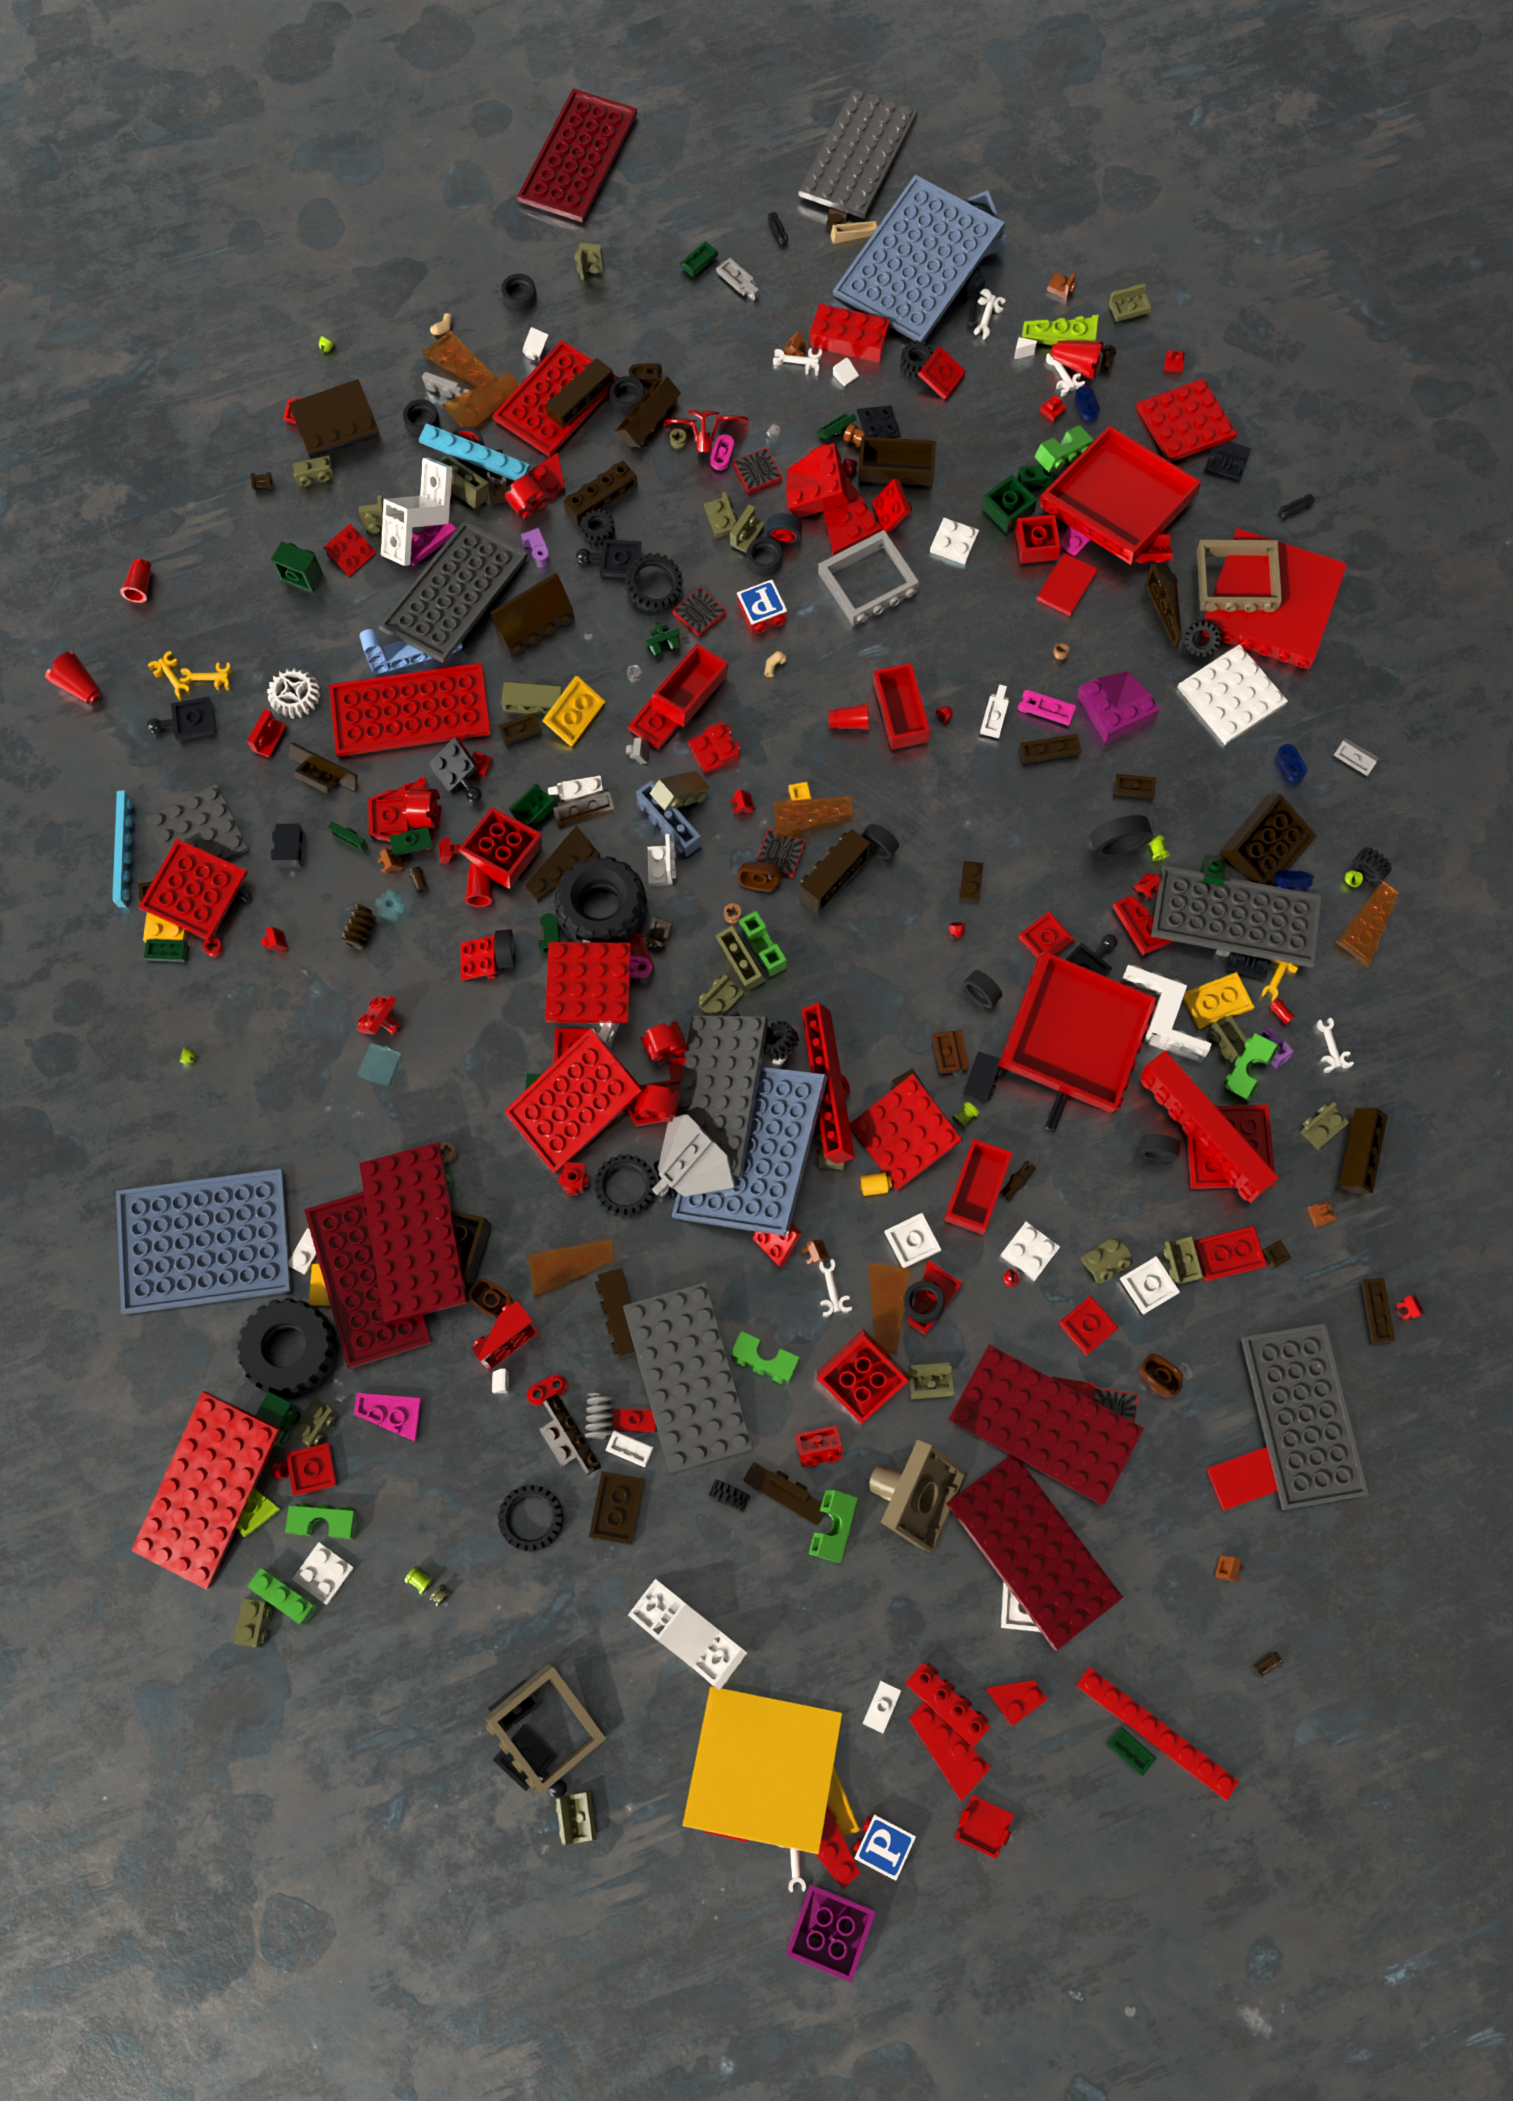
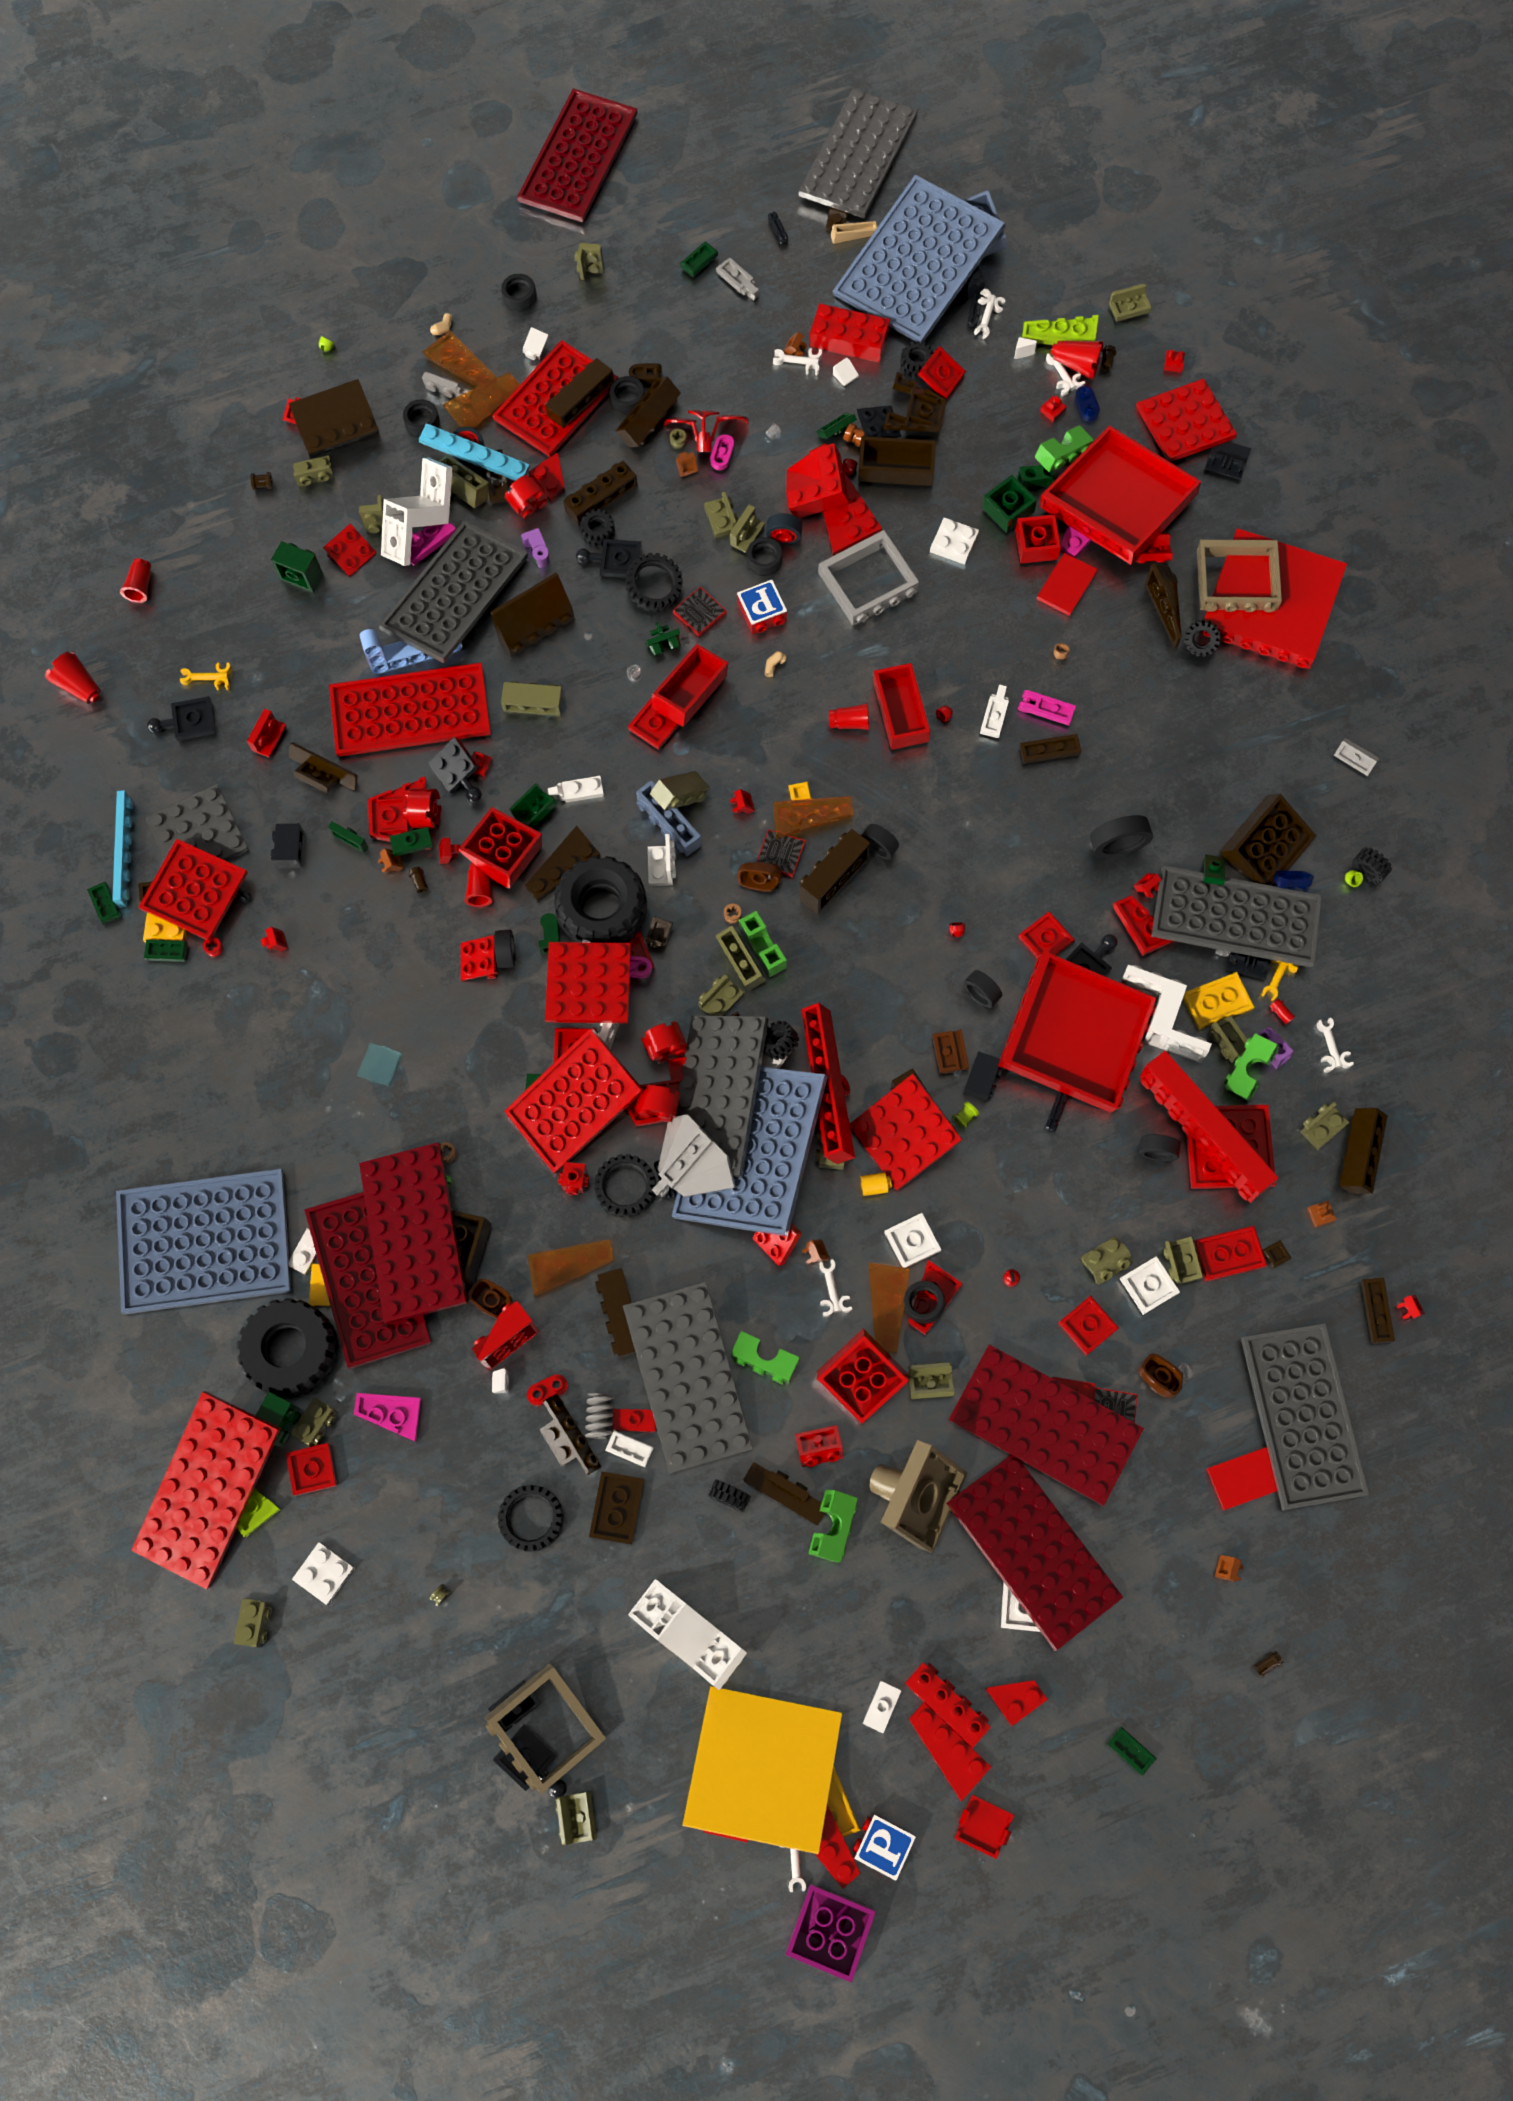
yellow bar [148,651,191,700] -> none
lime hinge [180,1047,197,1064] -> none
bright green arch [247,1568,319,1625] -> none
white gear [267,667,320,719] -> none
red hinge [271,1461,289,1479] -> none
bright green arch [285,1502,358,1539] -> none
dark brown piece [338,904,376,948] -> none
red plate [356,996,400,1034] -> none
clear light blue brick [375,890,405,922] -> none
lime bush [405,1565,434,1595] -> none
dark brown plate [498,713,542,745] -> none
yellow tile [542,676,606,746] -> none
dark brown plate [552,789,615,826] -> none
light grey tile [626,738,649,764] -> none
red plate [688,721,741,775] -> none
tile [733,448,782,494] -> none
red plate [872,479,912,534] -> none
red piece [944,1139,1013,1235] -> none
dark brown plate [959,861,984,903] -> none
dark brown pin [1000,1161,1036,1201] -> none
white plate [1001,1222,1060,1281] -> none
dark orange bracket [1047,272,1077,299] -> none
red plate [1075,1667,1240,1801] -> none
magenta slope [1077,672,1160,744] -> none
dark brown plate [1114,774,1156,799] -> none
lime bush [1148,835,1170,861] -> none
white plate [1177,644,1288,745] -> none
clear blue plate [1277,744,1307,782] -> none
black axle [1279,494,1315,518] -> none
clear orange wing [1336,881,1399,967] -> none
none -> dark green plate [87,881,121,925]
none -> dark orange tile [676,451,698,477]
none -> dark brown wing [883,372,947,432]

